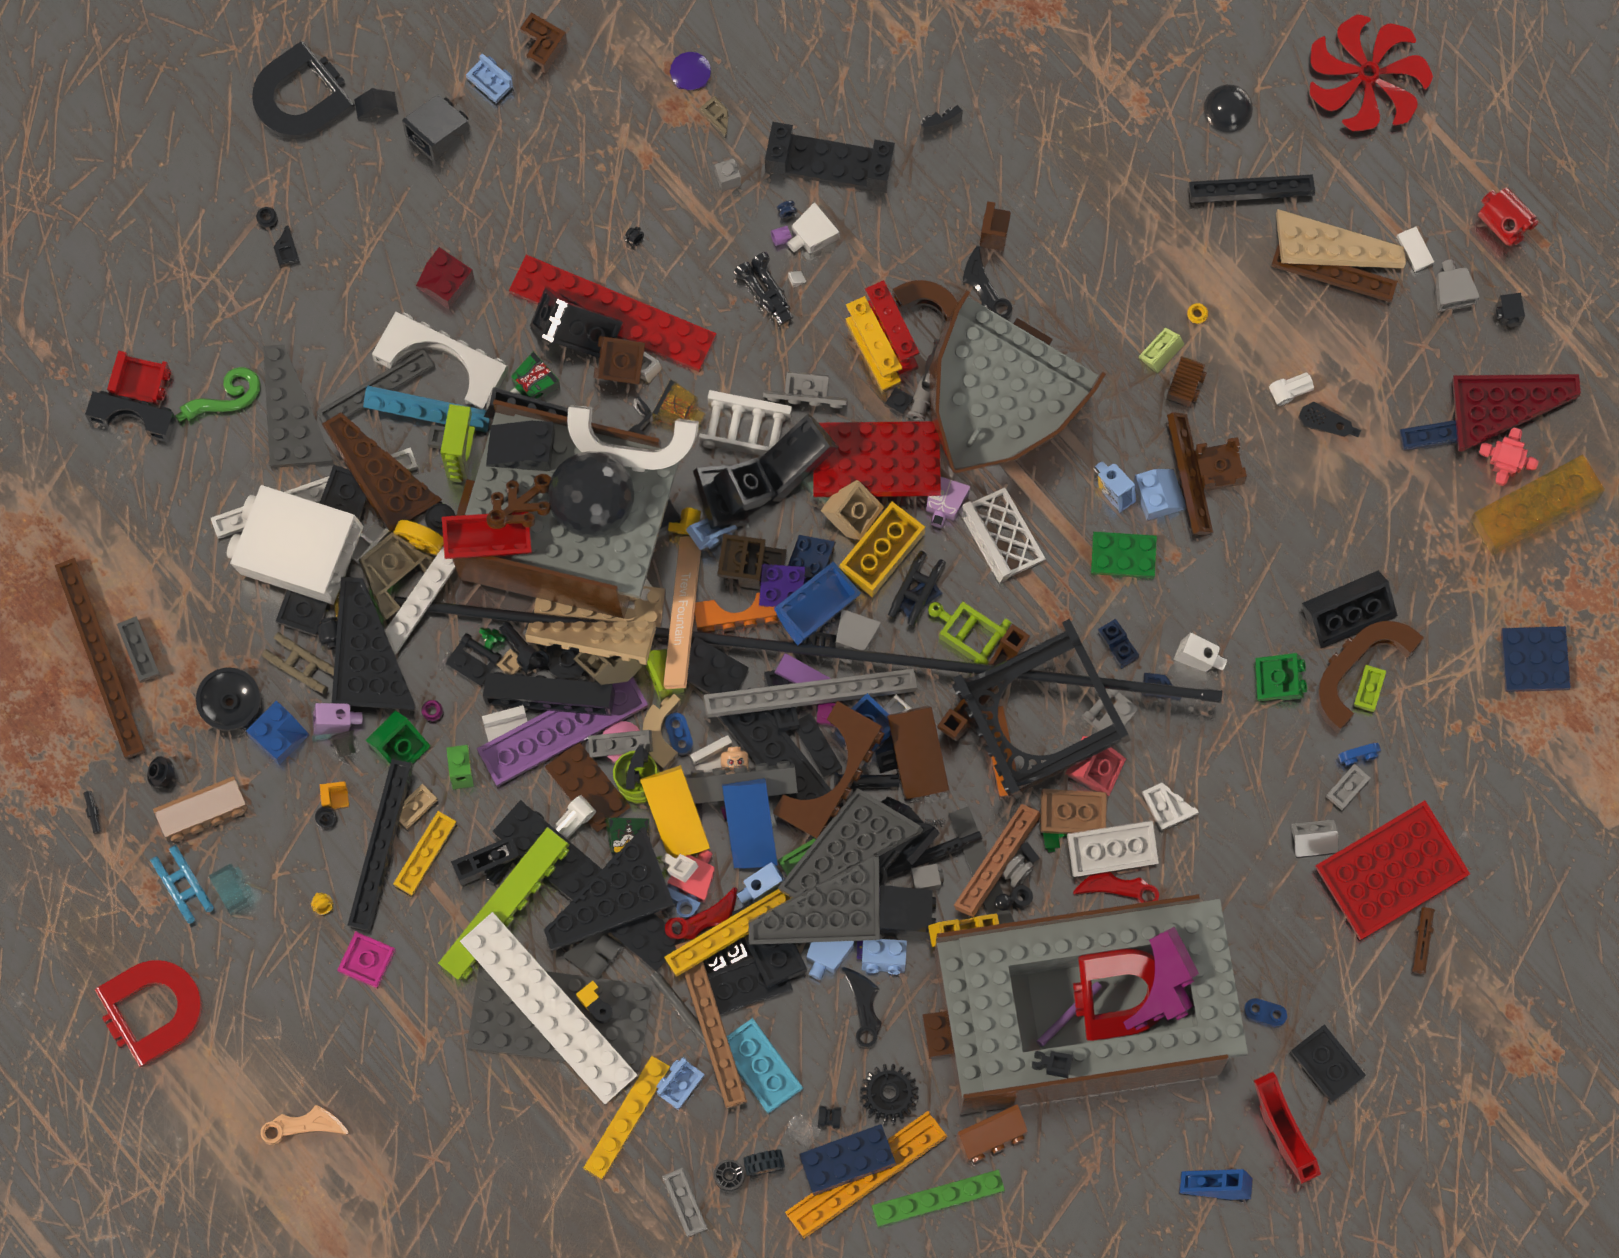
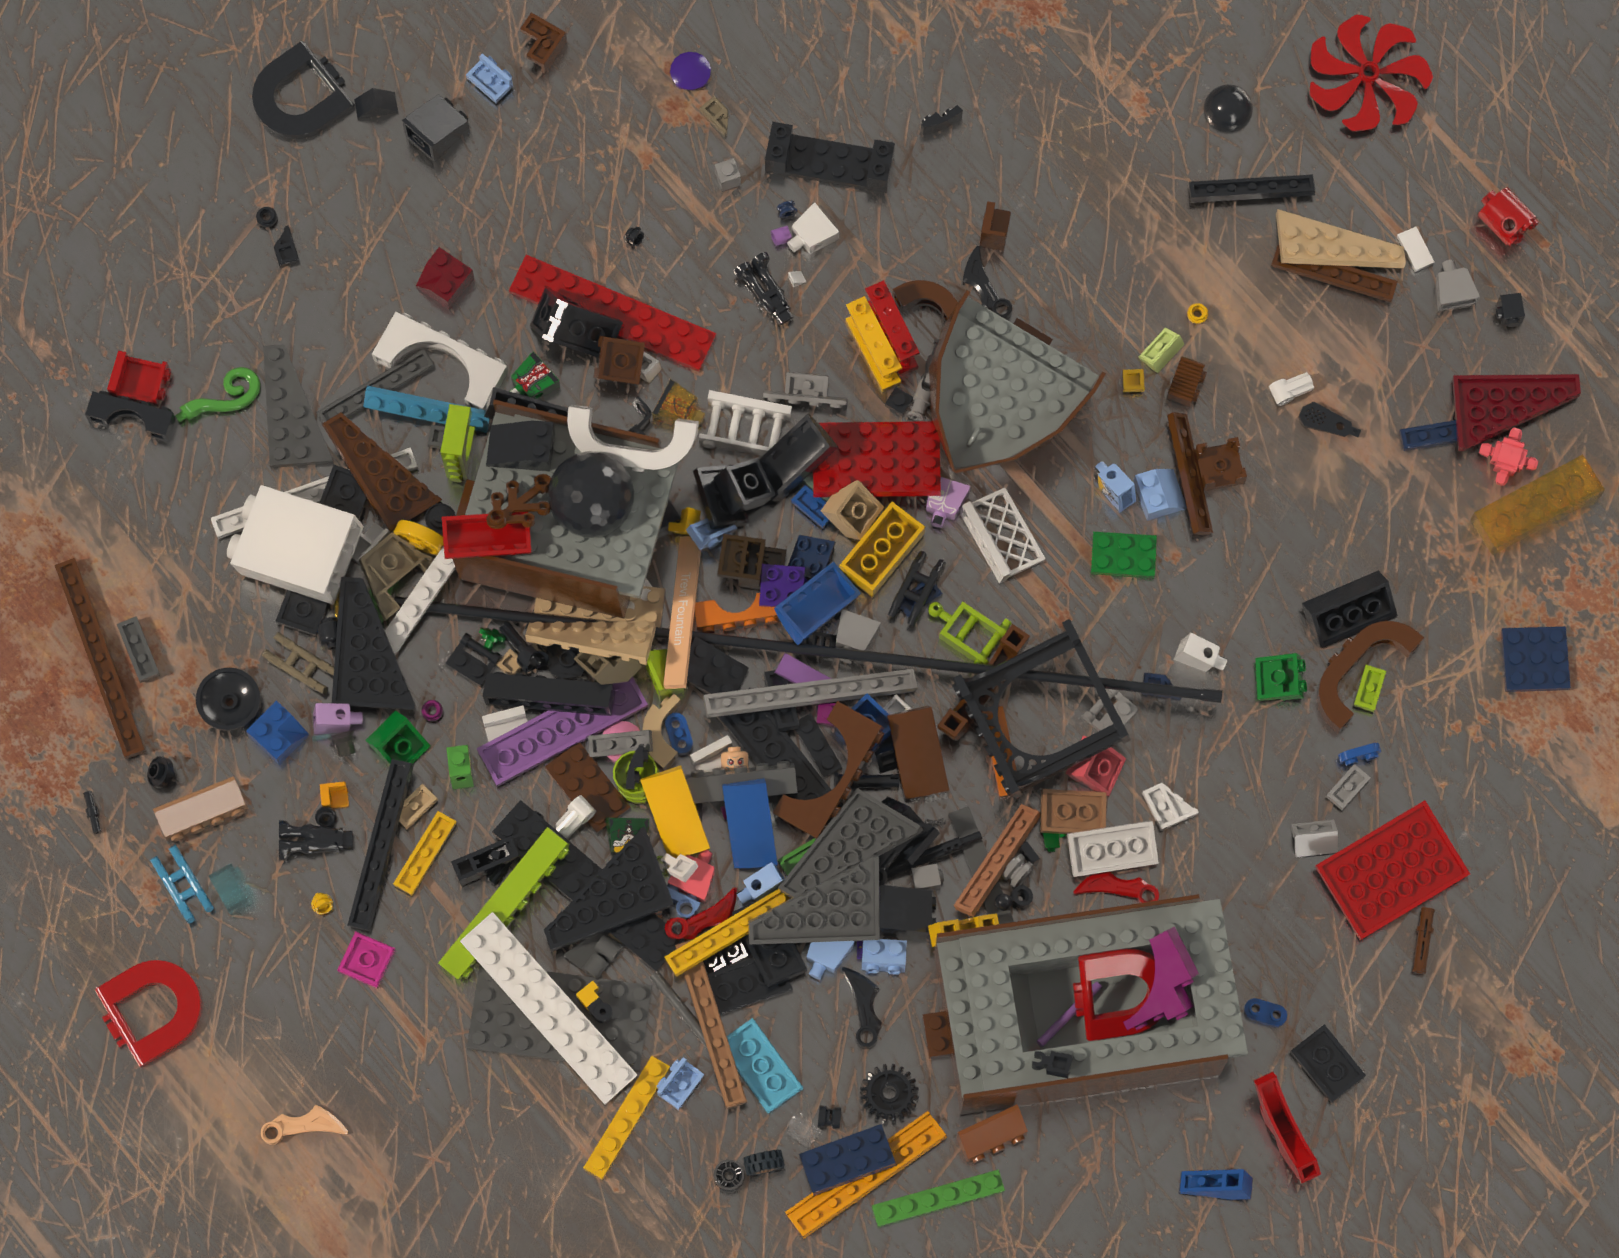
light grey tile [662,1168,708,1238] -> none
dark blue slope [1098,619,1139,668] -> none
none -> black piece [279,820,353,861]
none -> blue plate [791,485,830,529]
none -> yellow plate [1122,369,1145,392]

